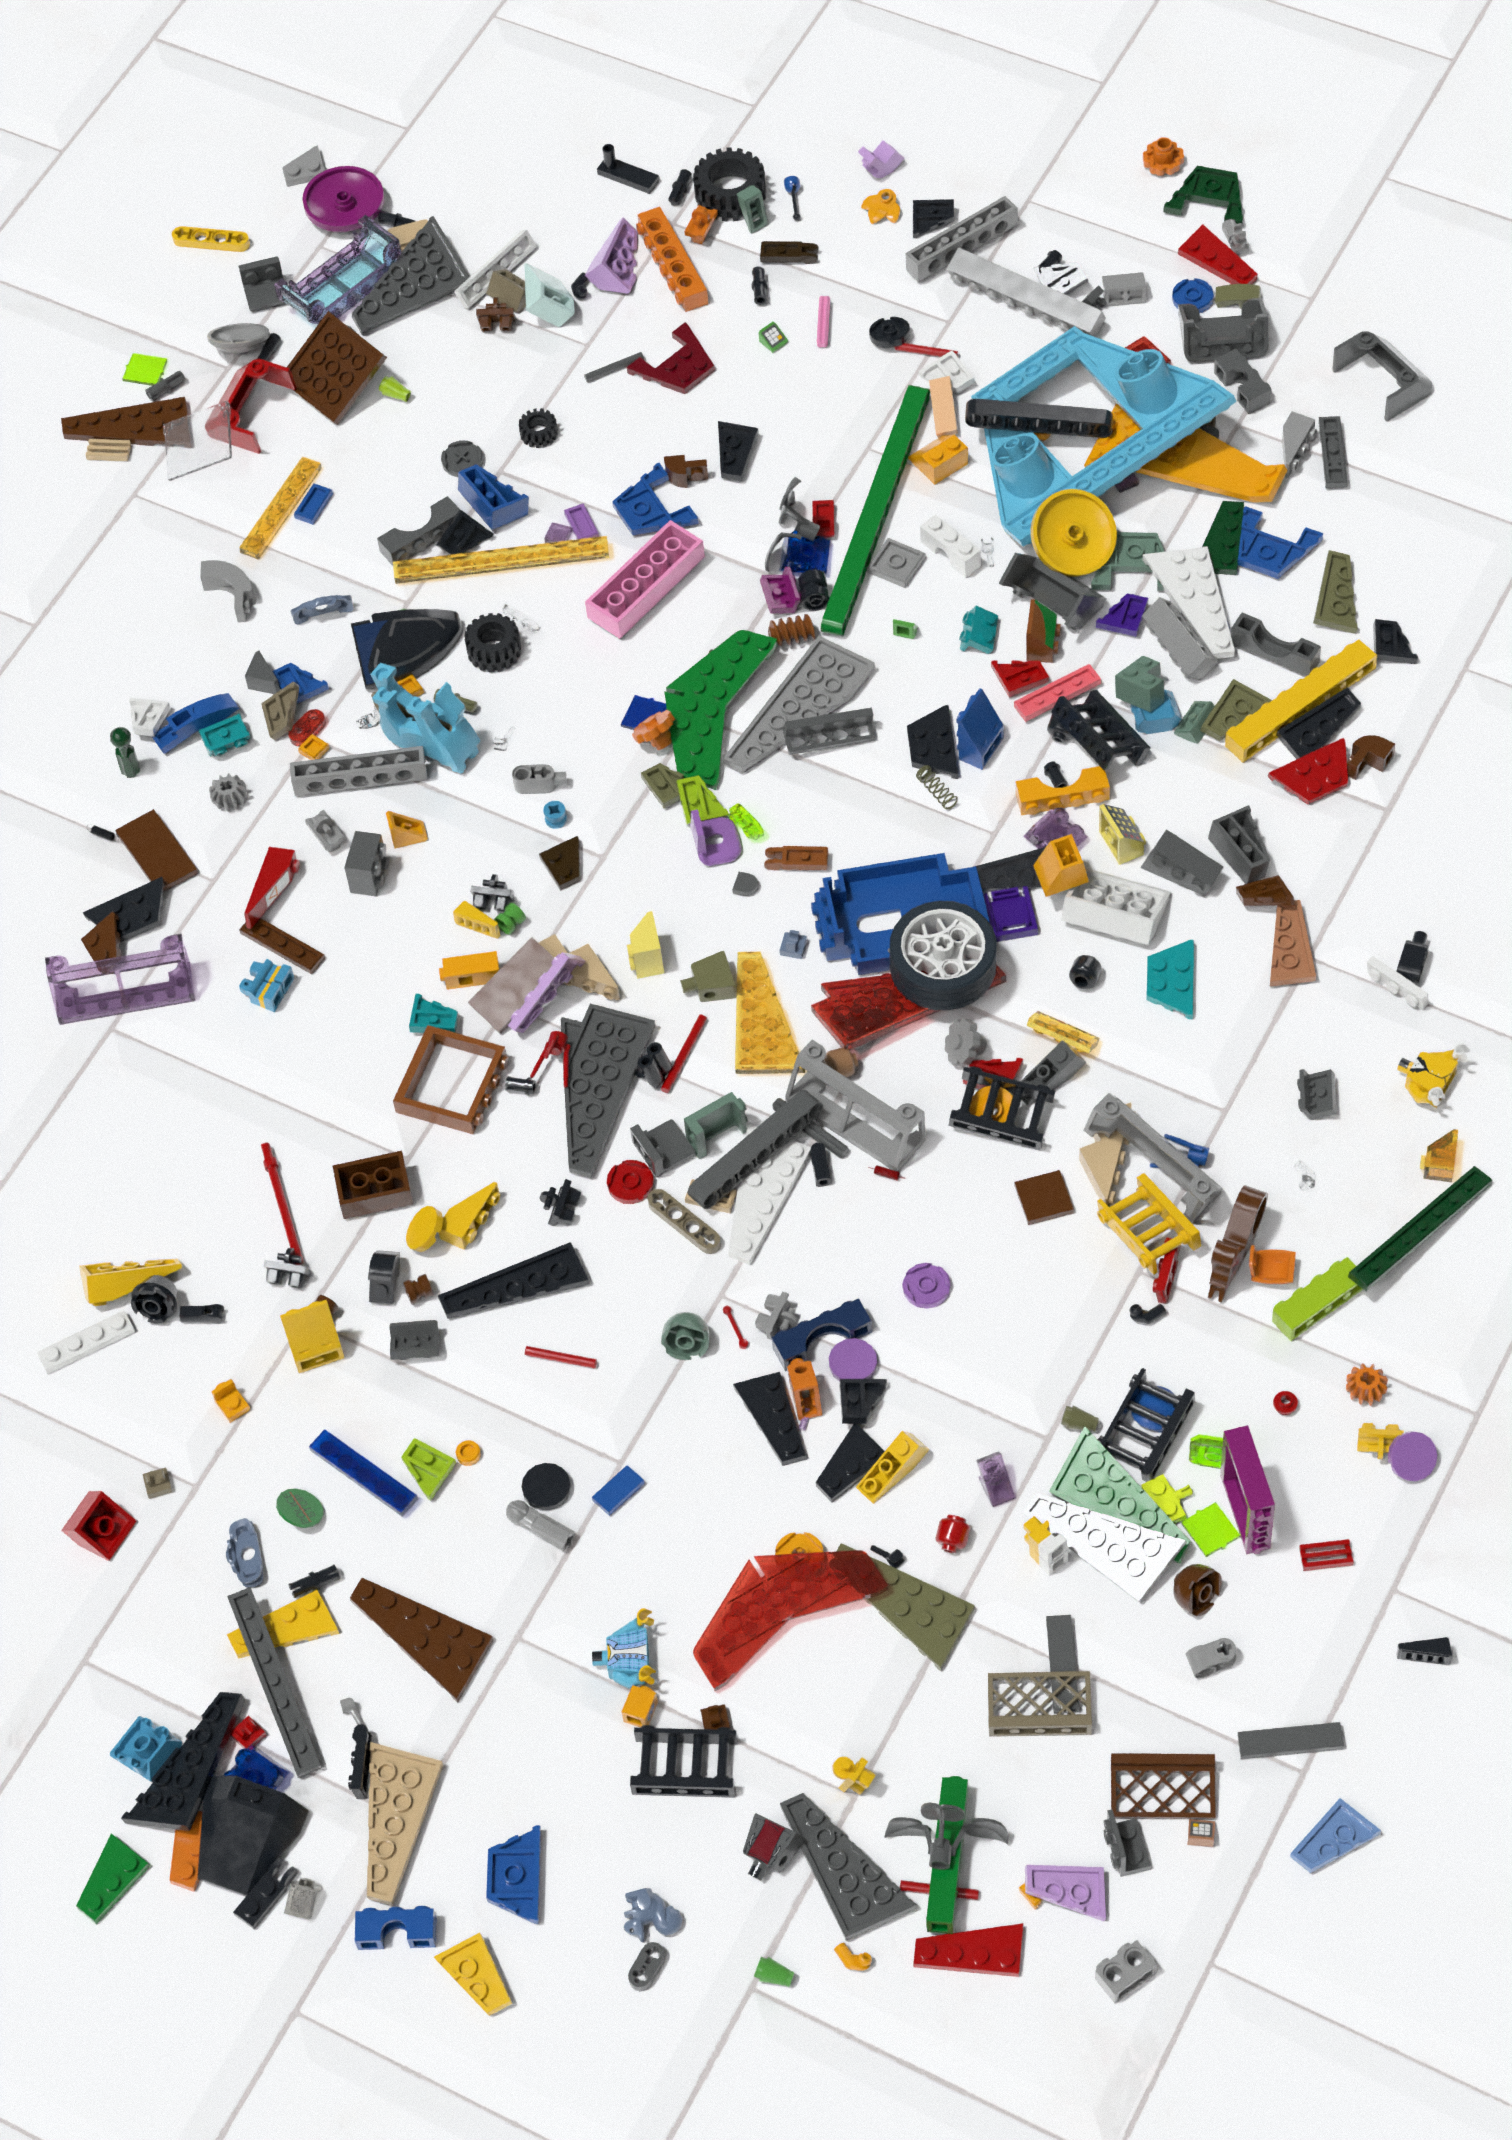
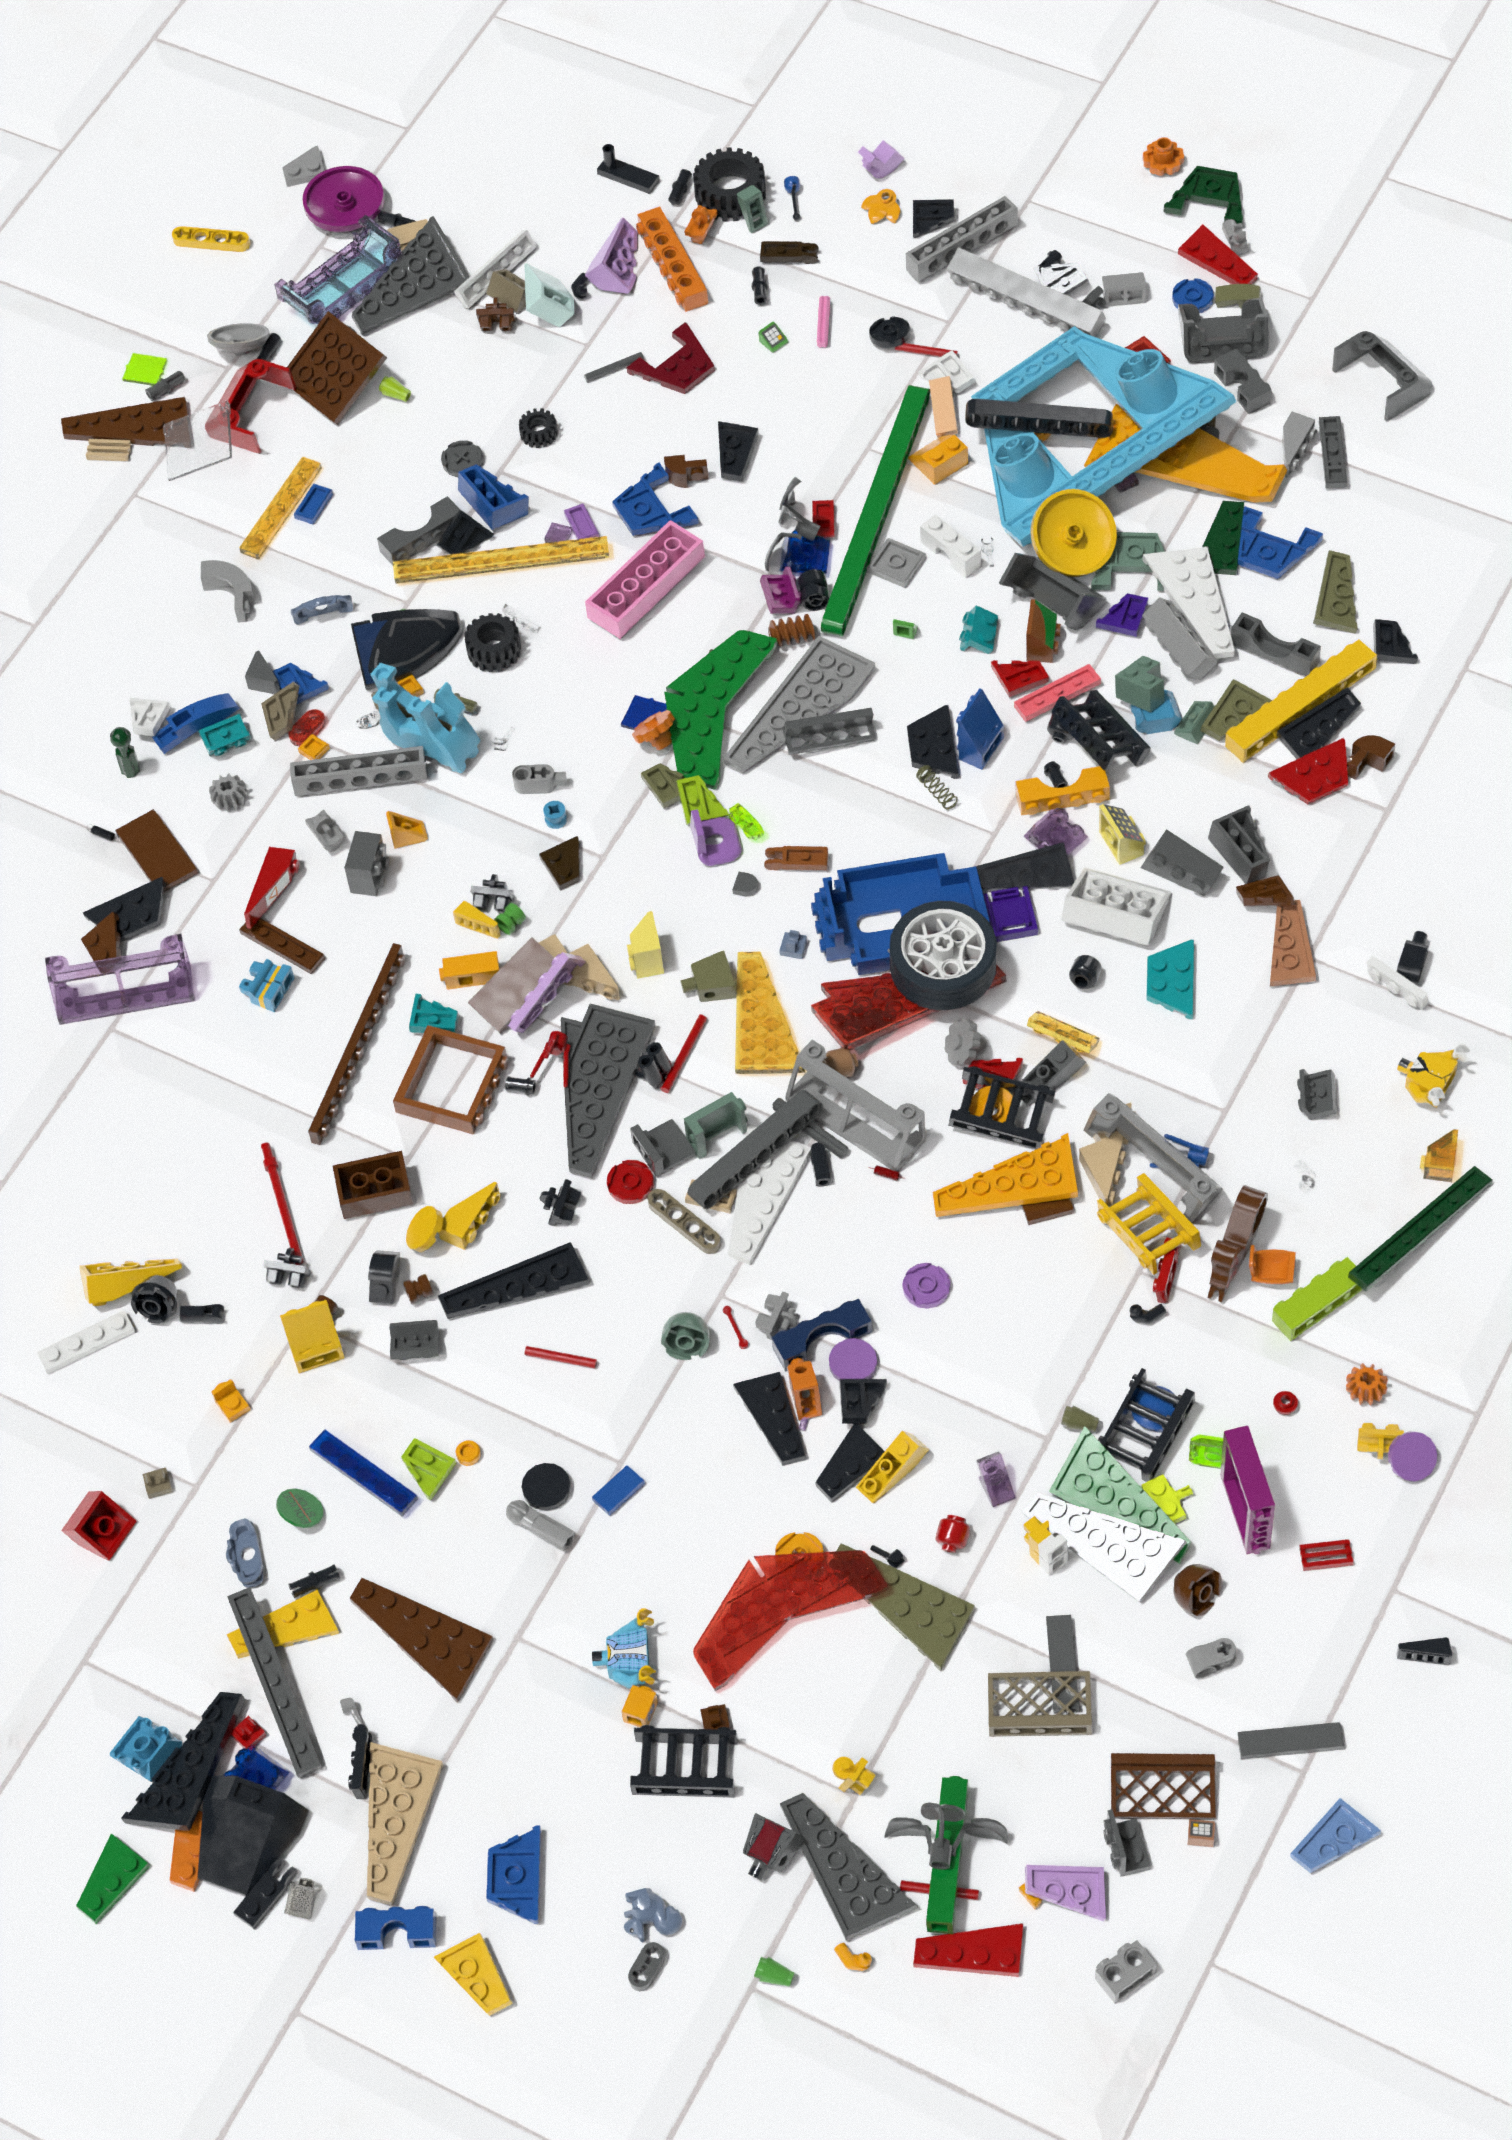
dark grey bracket [238,256,290,311] -> none
light orange slope [1033,834,1089,897] -> none
clear neon green piece [1181,1502,1240,1557] -> none
none -> reddish brown plate [308,943,406,1145]
none -> light orange wing [932,1133,1078,1217]

